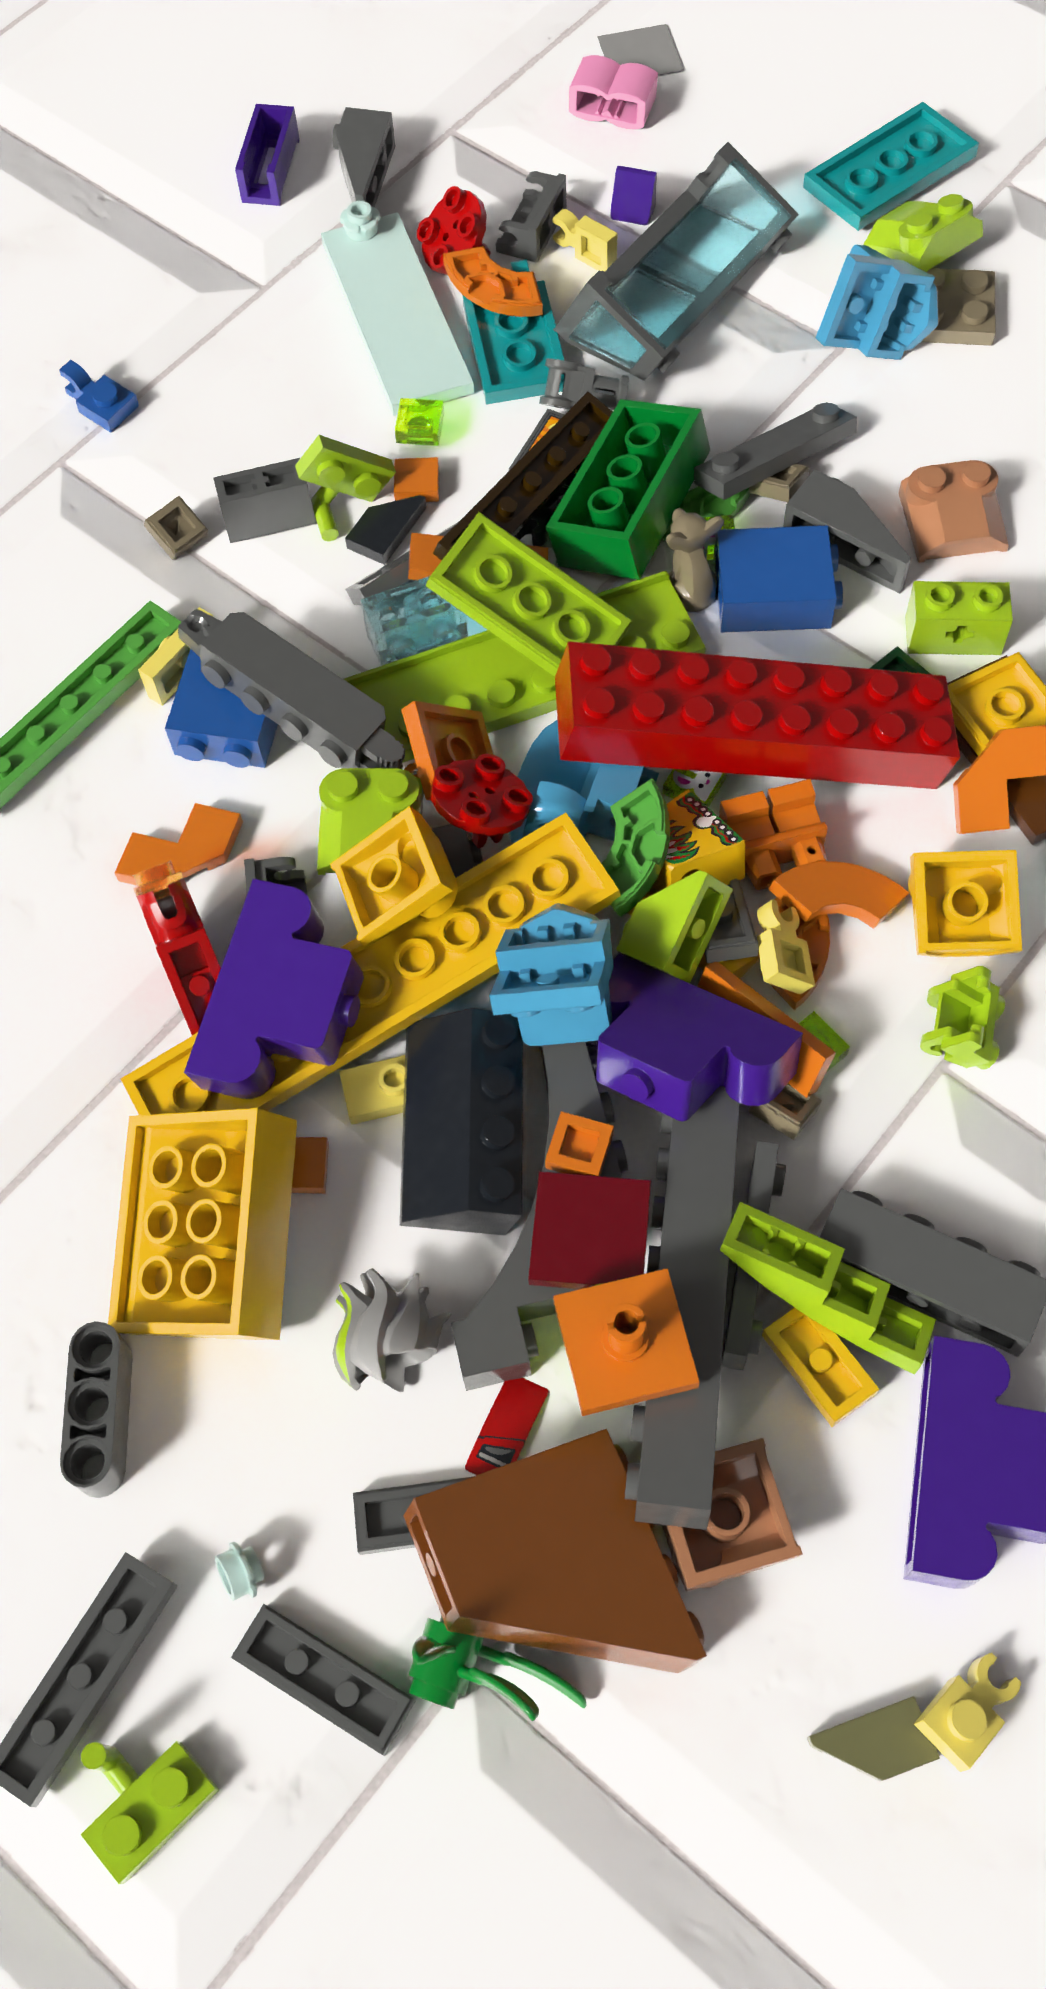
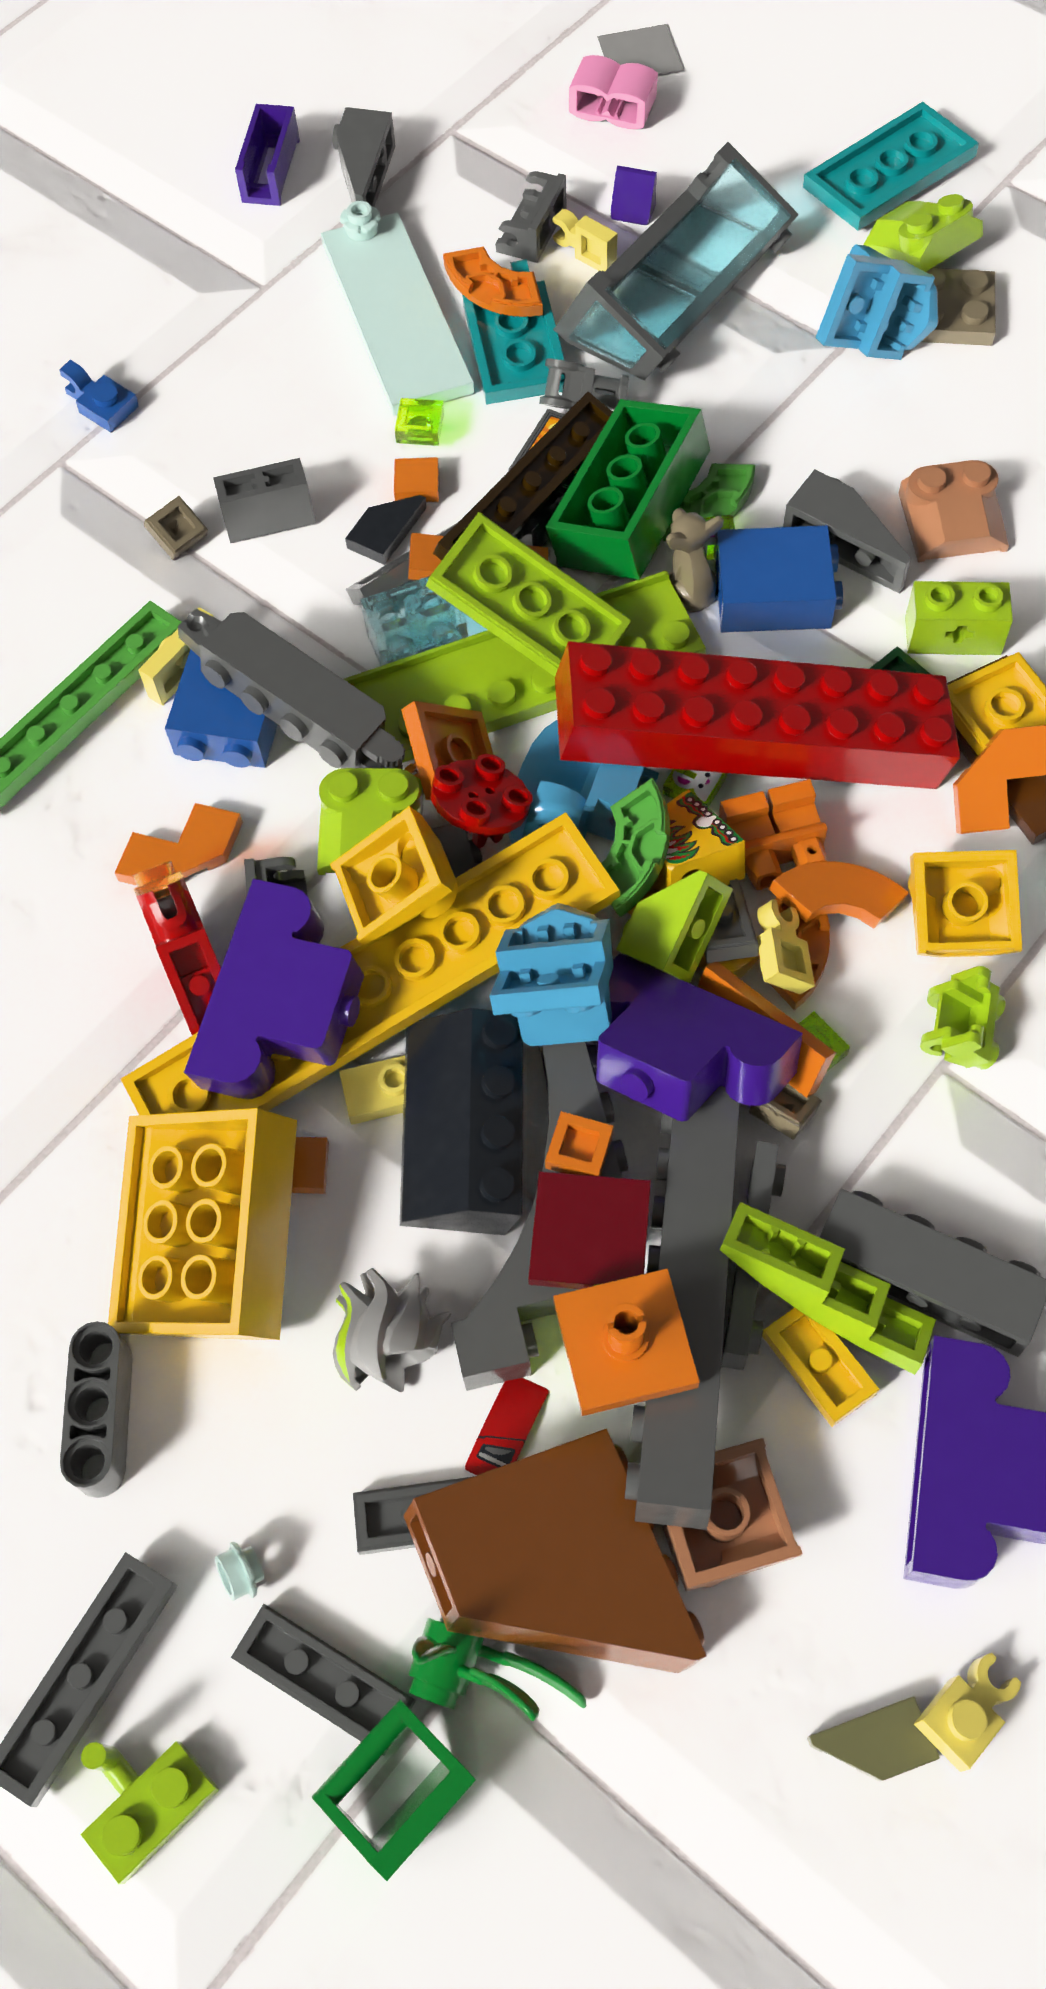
lime plate [295,434,396,542] -> none
red plate [417,186,491,275] -> none
dark grey plate [694,402,857,500] -> none
dark tan tile [749,464,810,503] -> none
none -> green tile [311,1700,476,1882]

